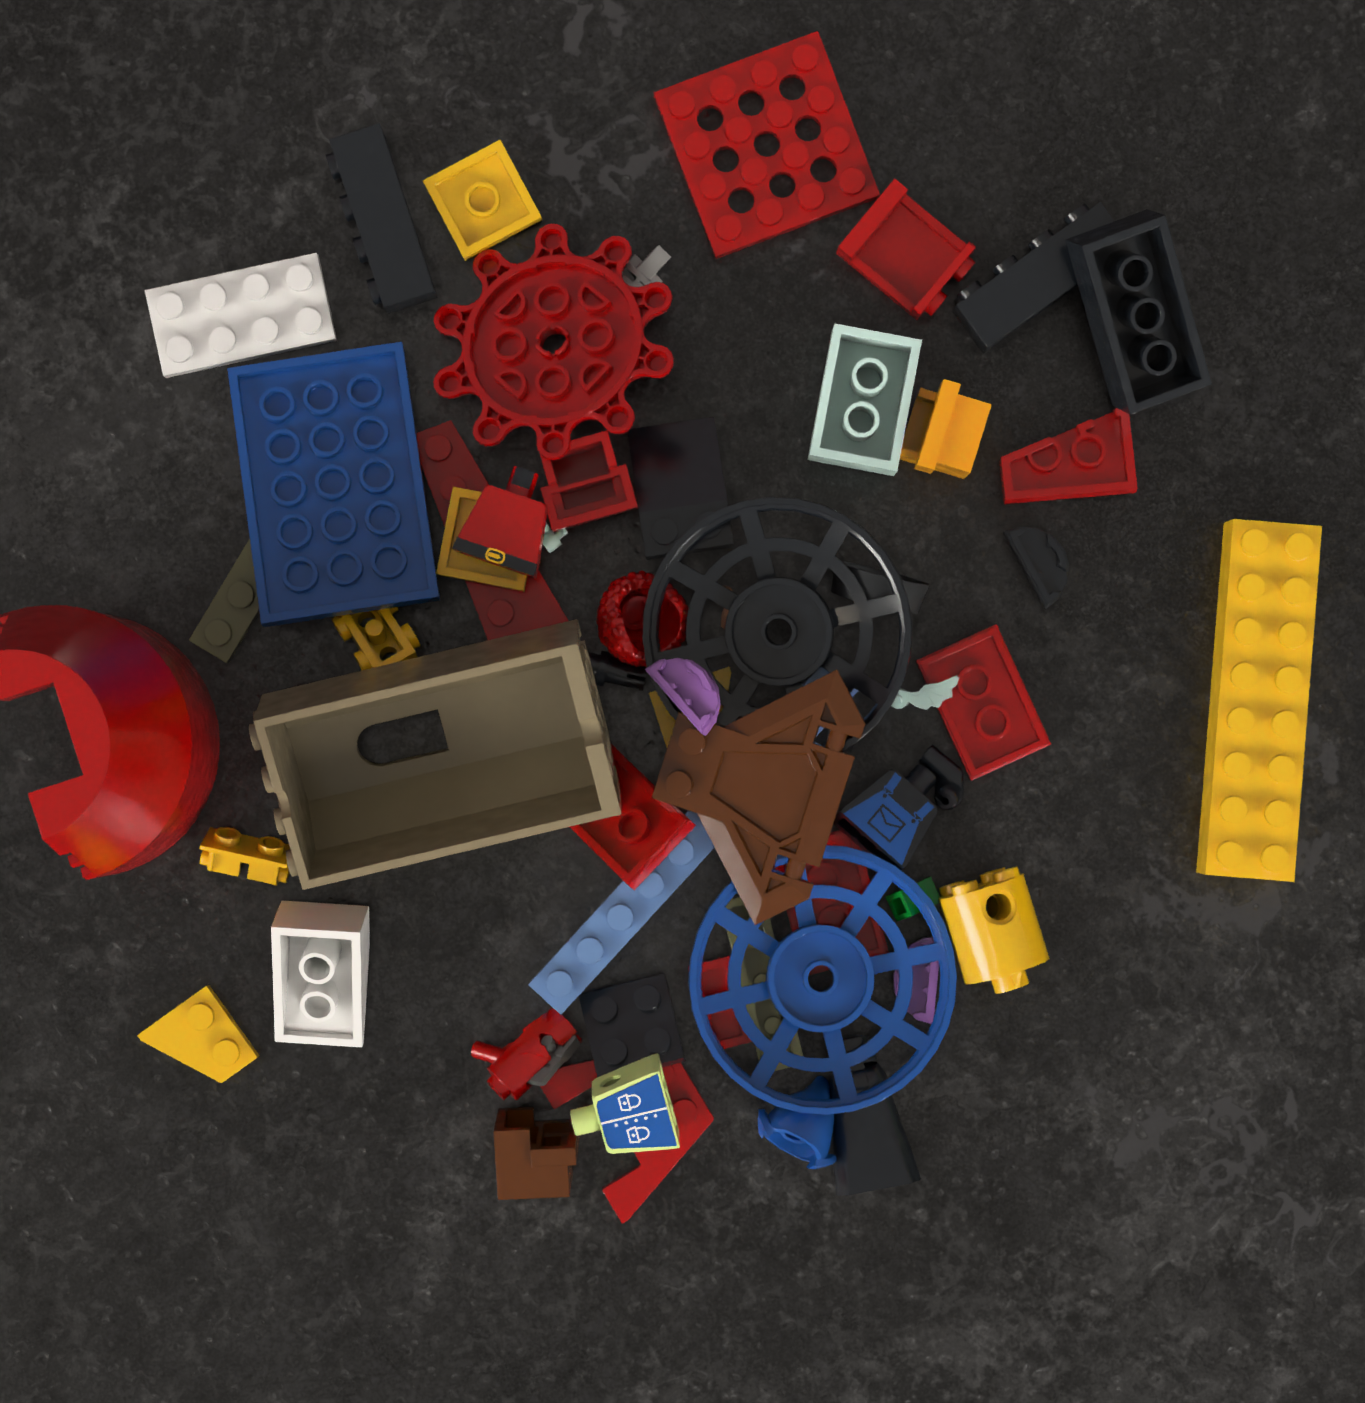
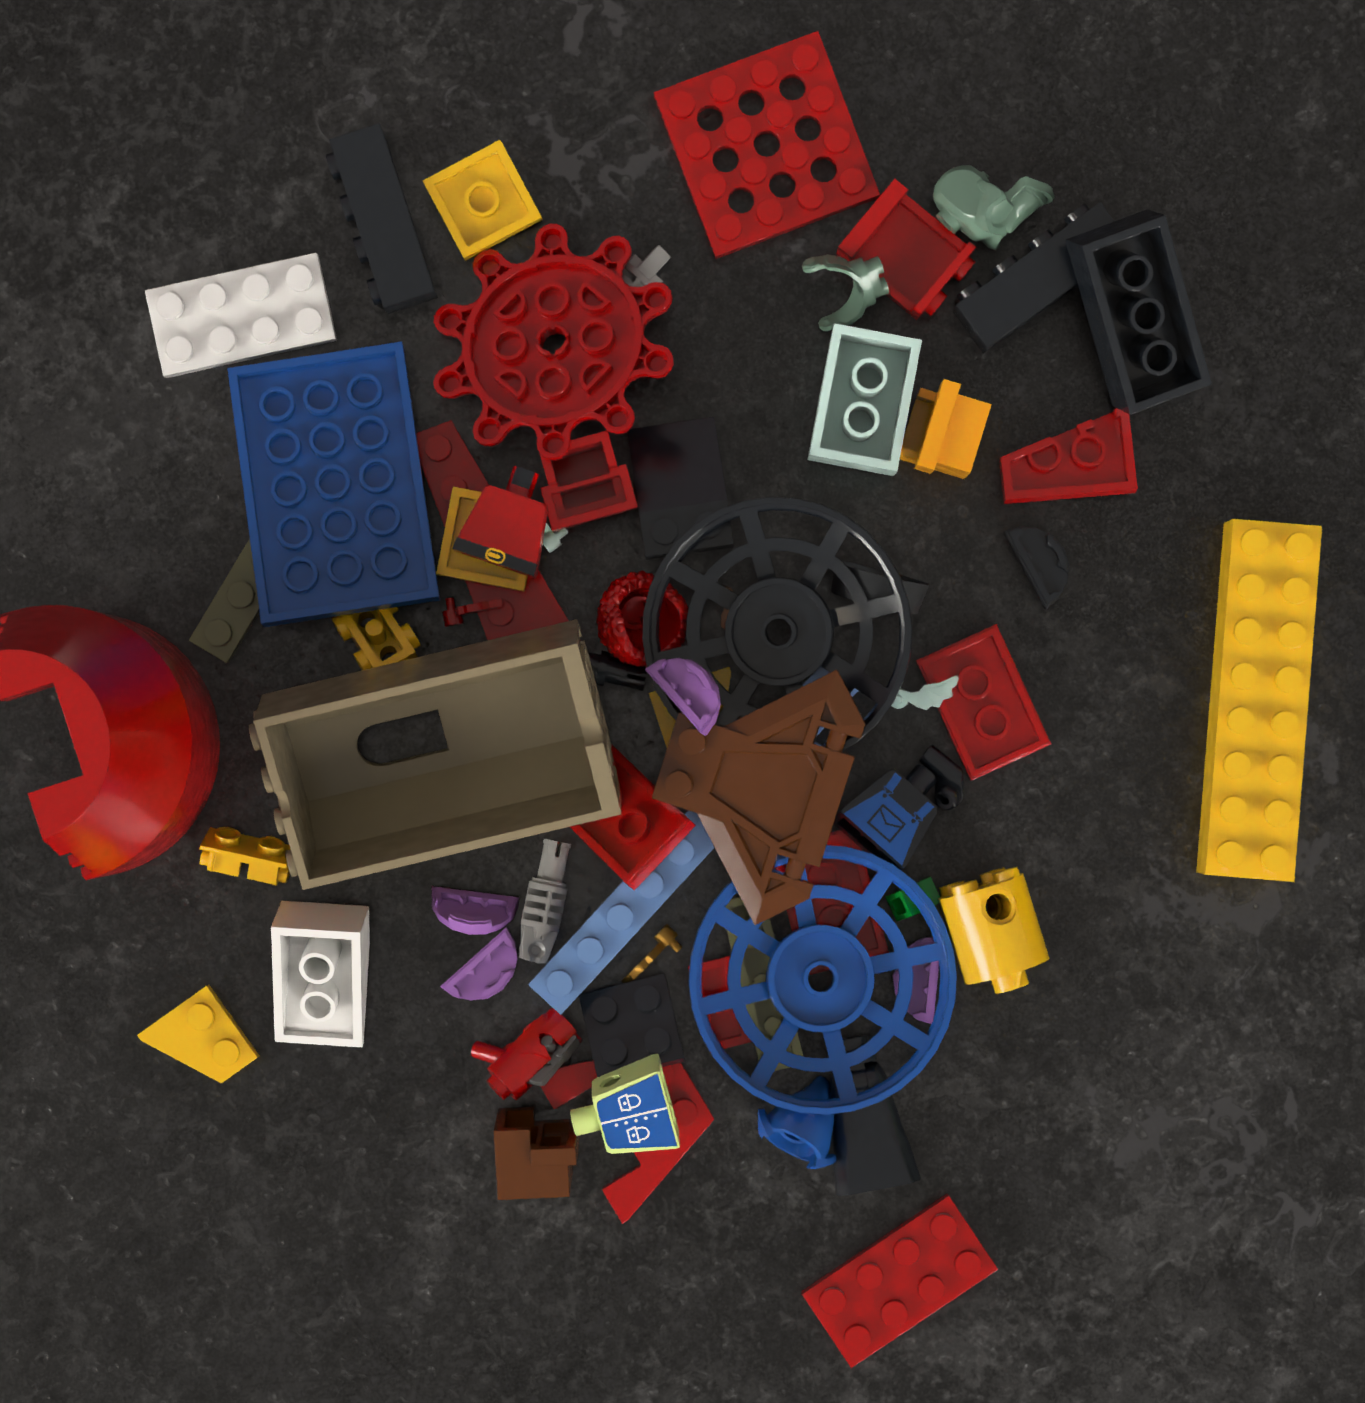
none -> medium lavender plate [431,886,519,935]
none -> medium lavender plate [440,927,518,1001]
none -> red piece [442,597,503,627]
none -> light grey hinge [519,839,571,964]
none -> pearl gold piece [621,924,682,983]
none -> red piece [801,1193,998,1368]
none -> sand green helmet [802,254,889,331]
none -> sand green head [933,165,1055,250]

